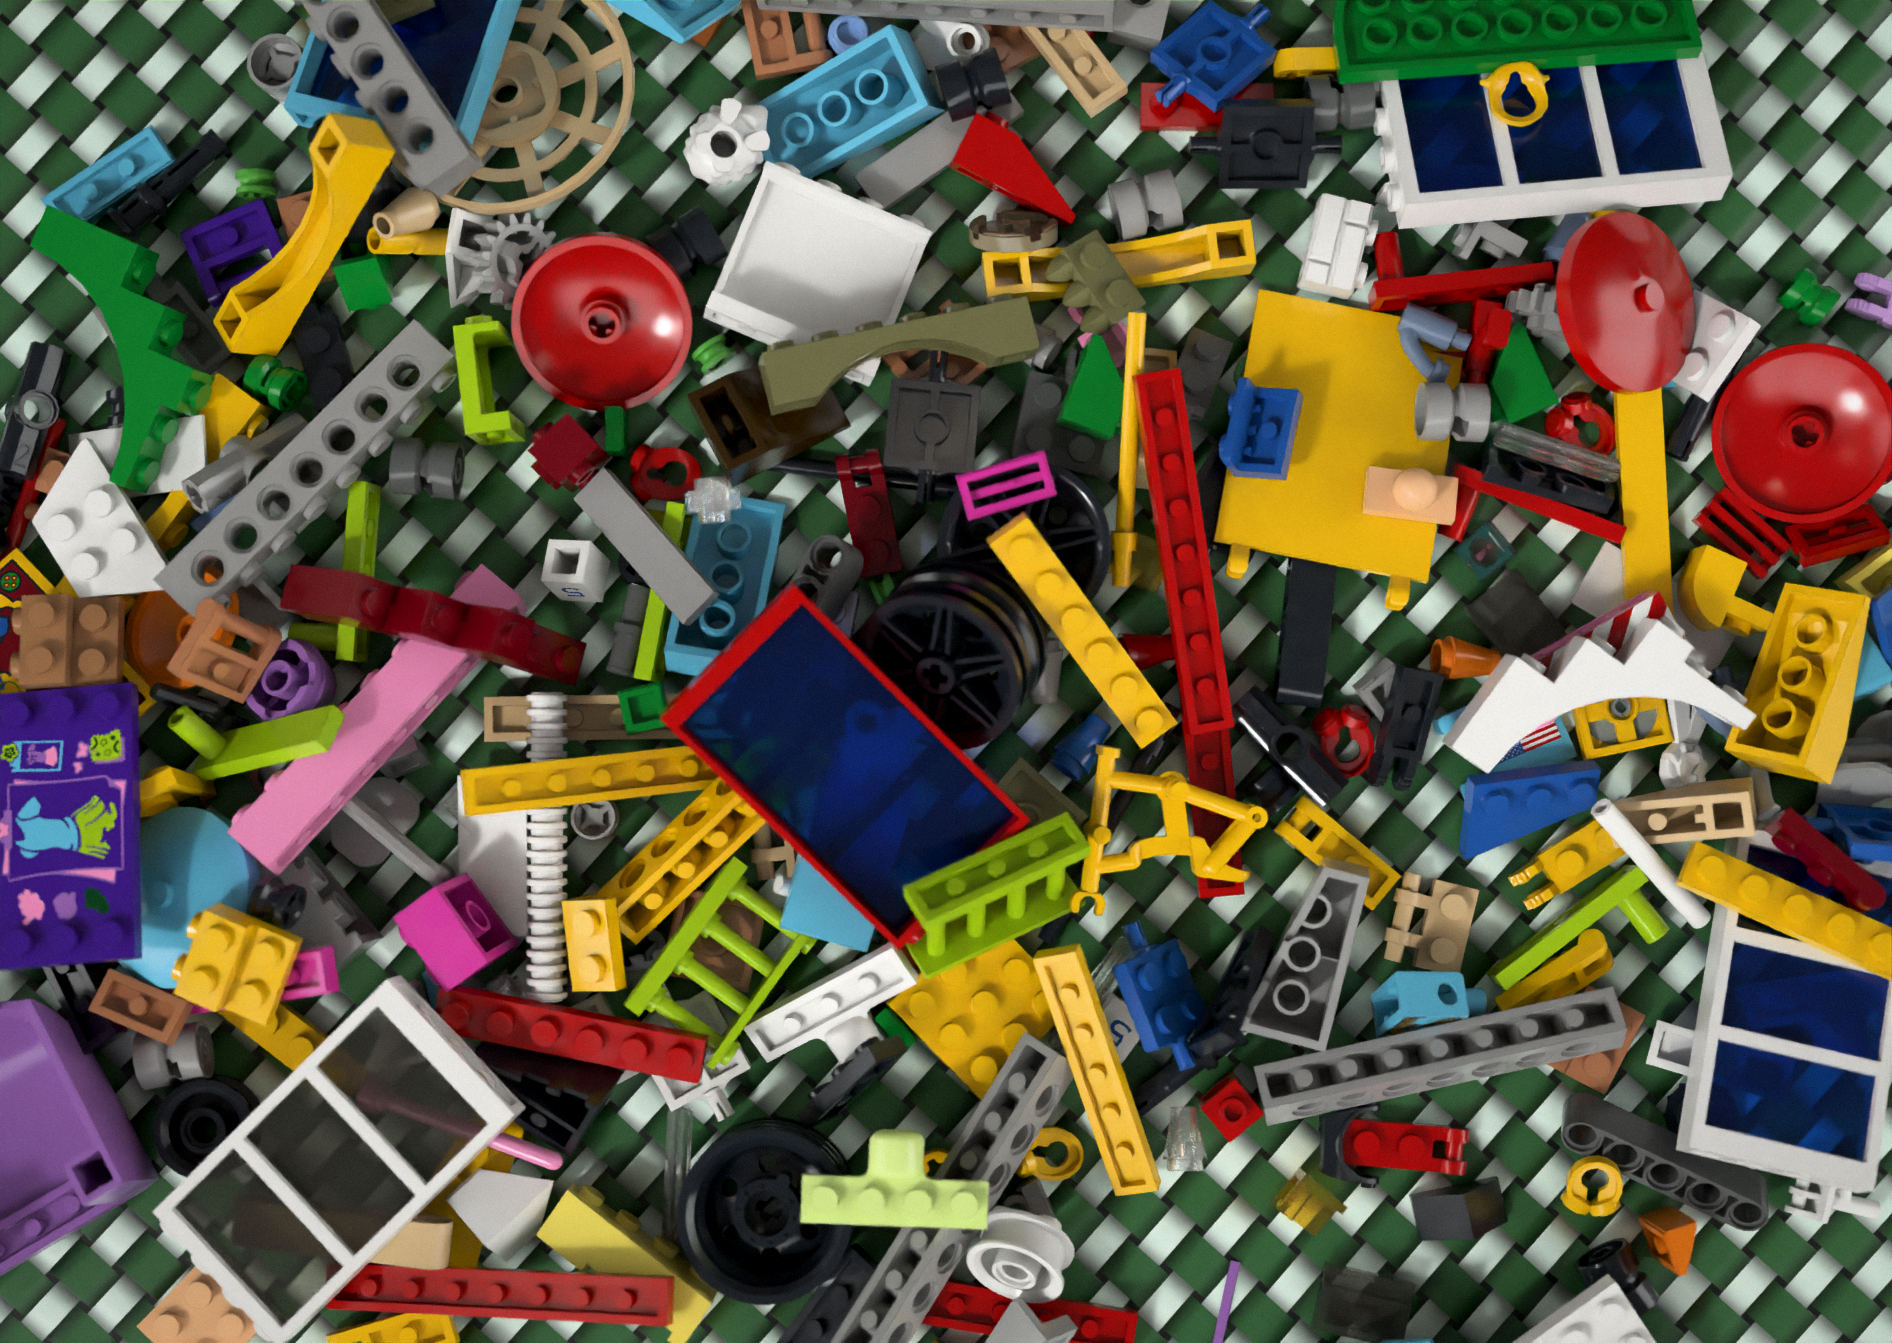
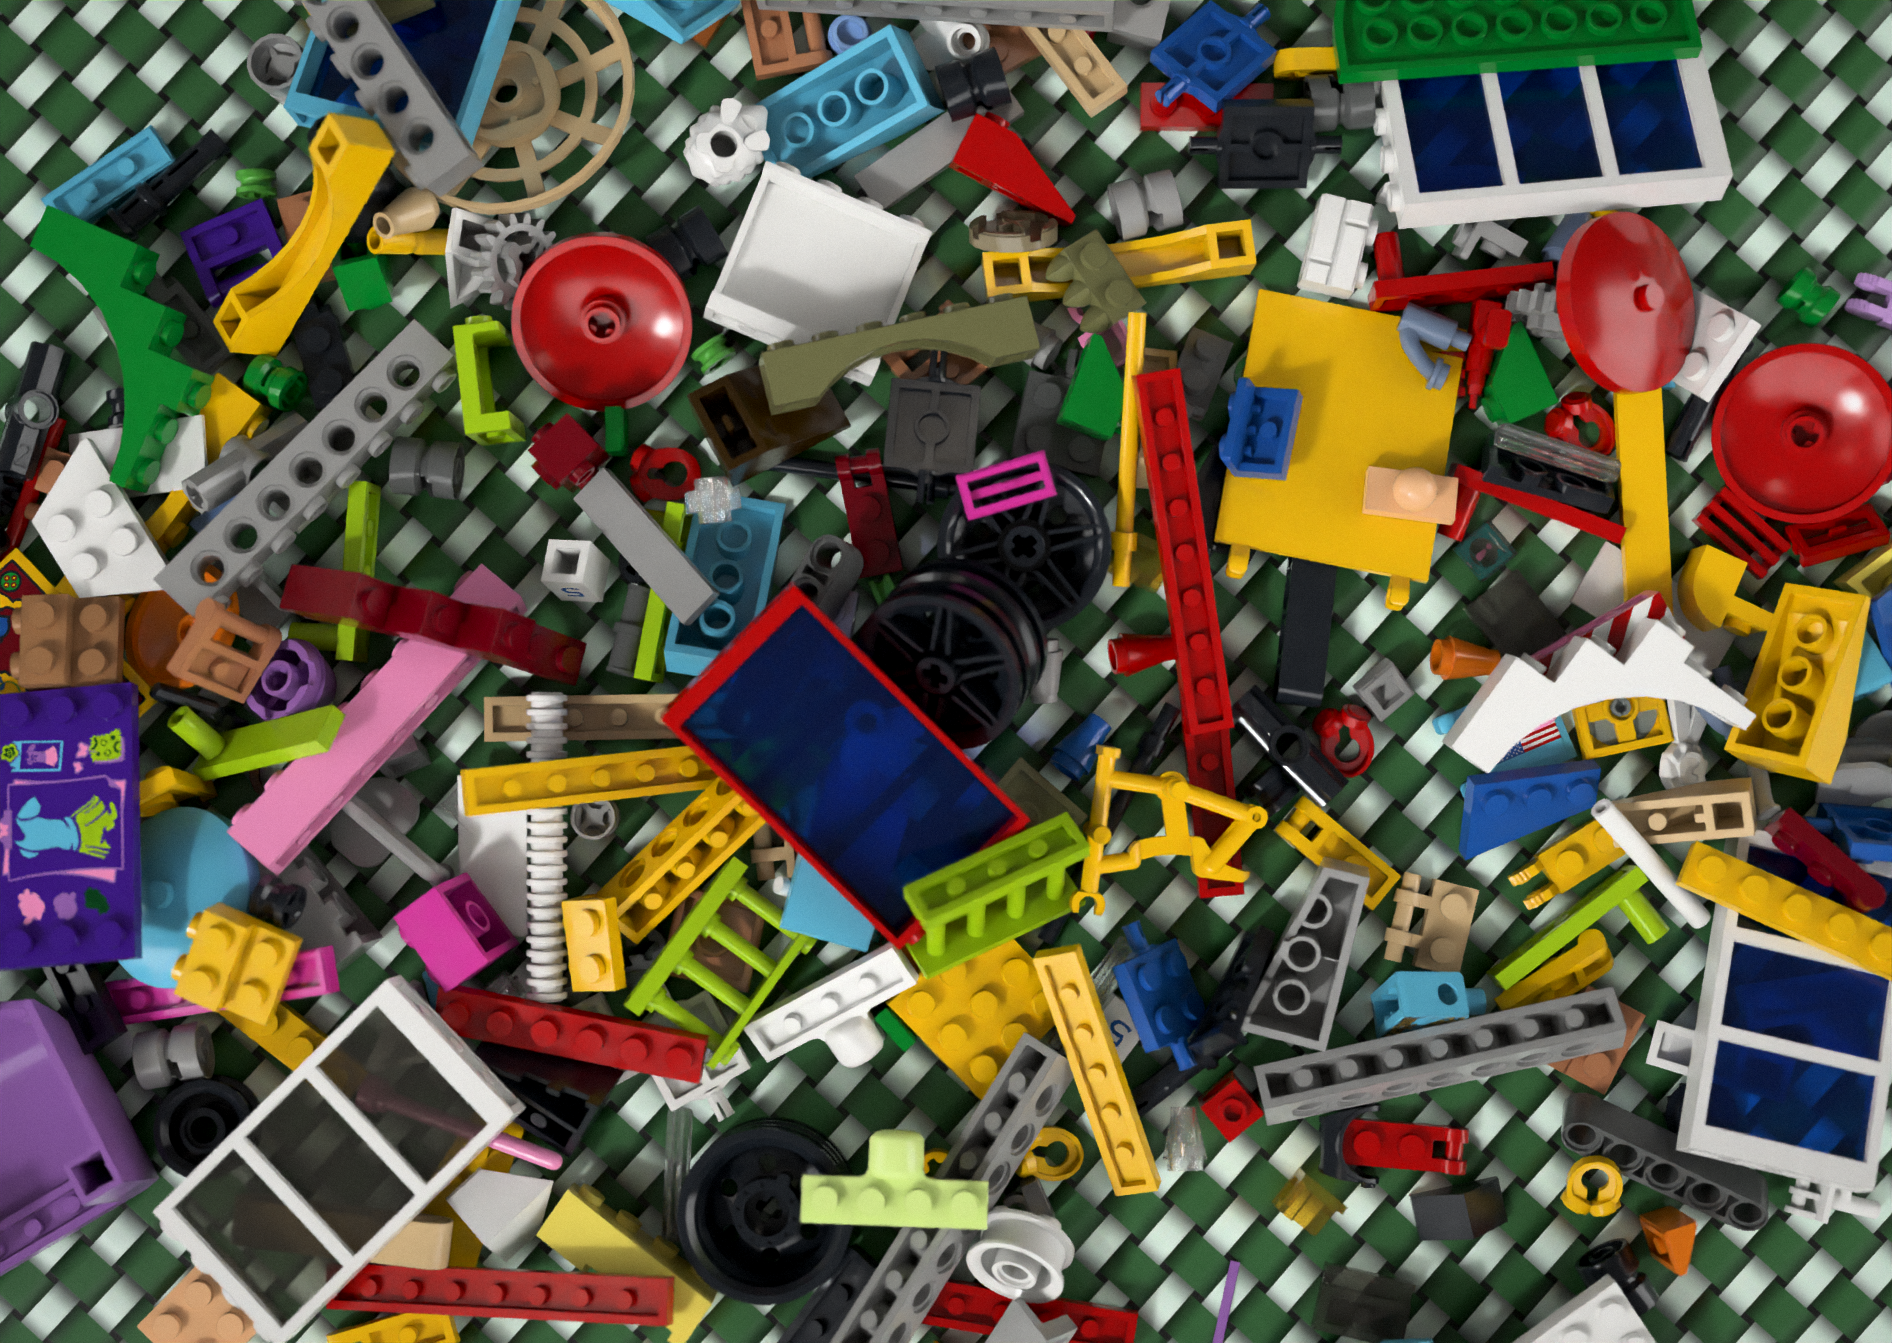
nougat plate [88,968,194,1047] -> none
green tile [617,681,668,735] -> none
black plate [797,1034,908,1130] -> none
yellow plate [986,512,1178,749] -> none
black hinge [1367,664,1444,791] -> none
light grey wheel [1414,382,1491,442] -> none
yellow piece [1479,61,1550,127] -> none

